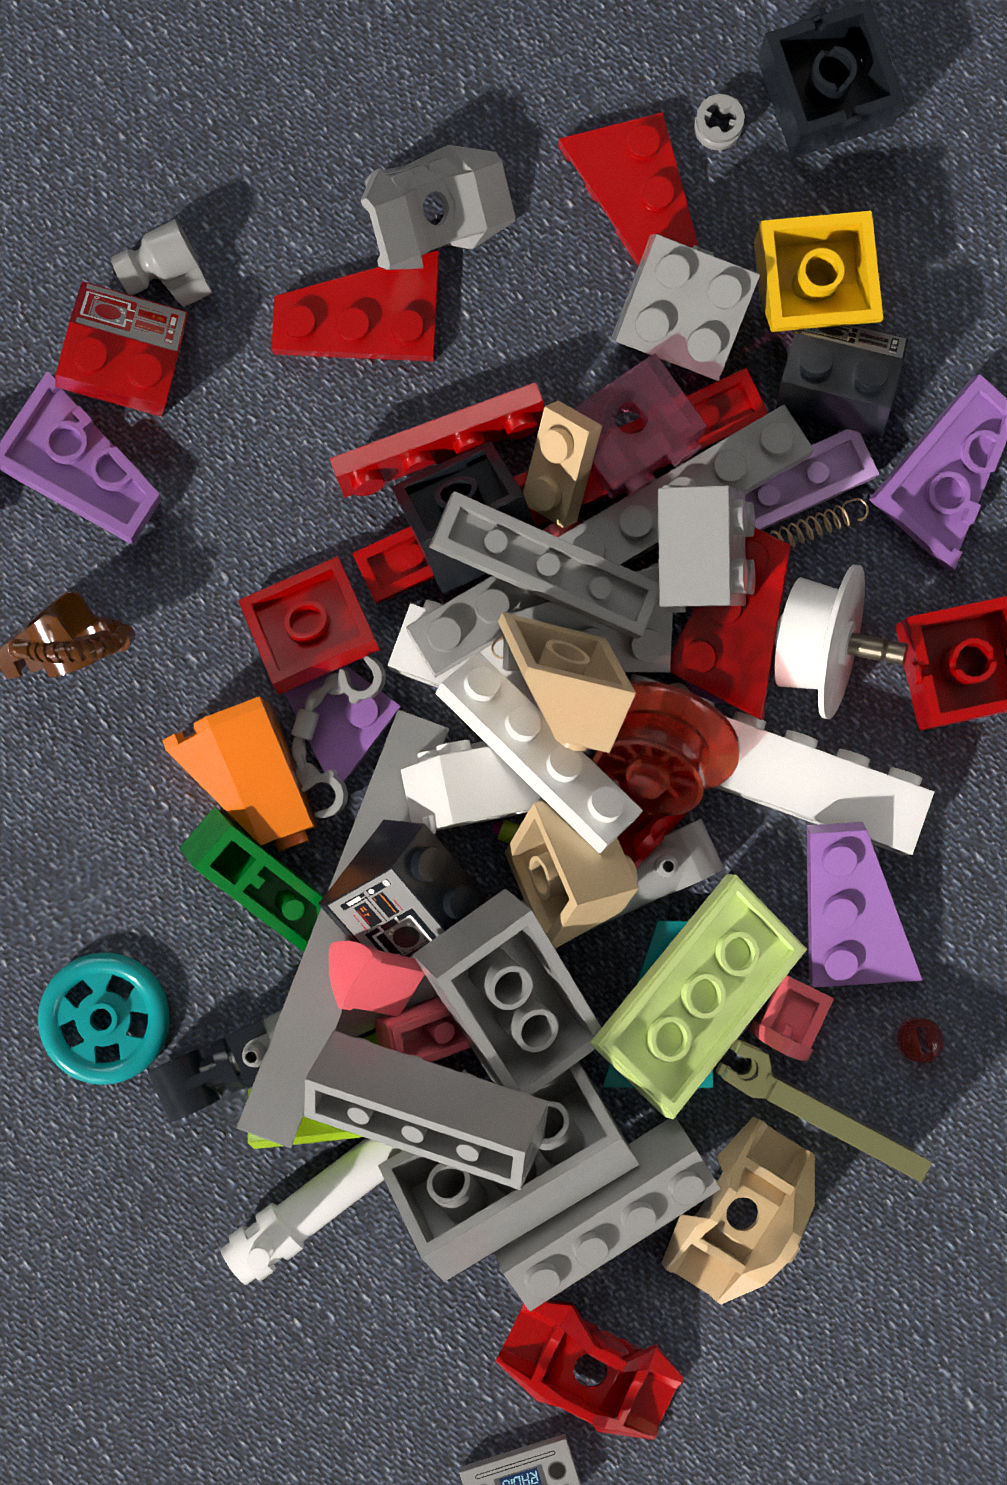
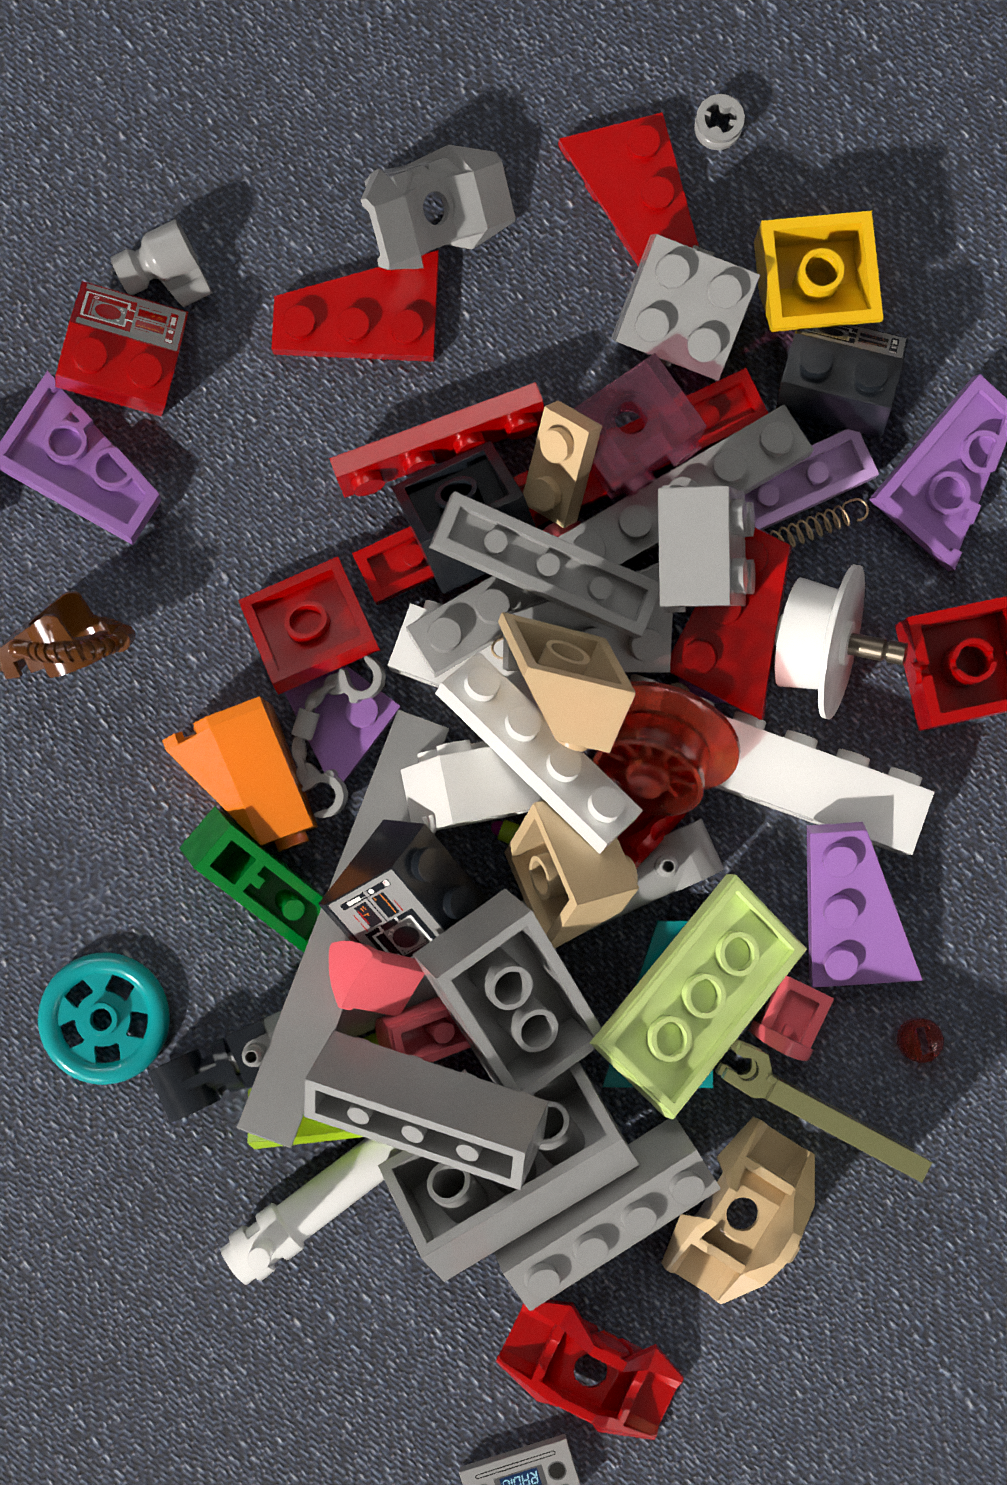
black brick [757,0,905,159] -> none

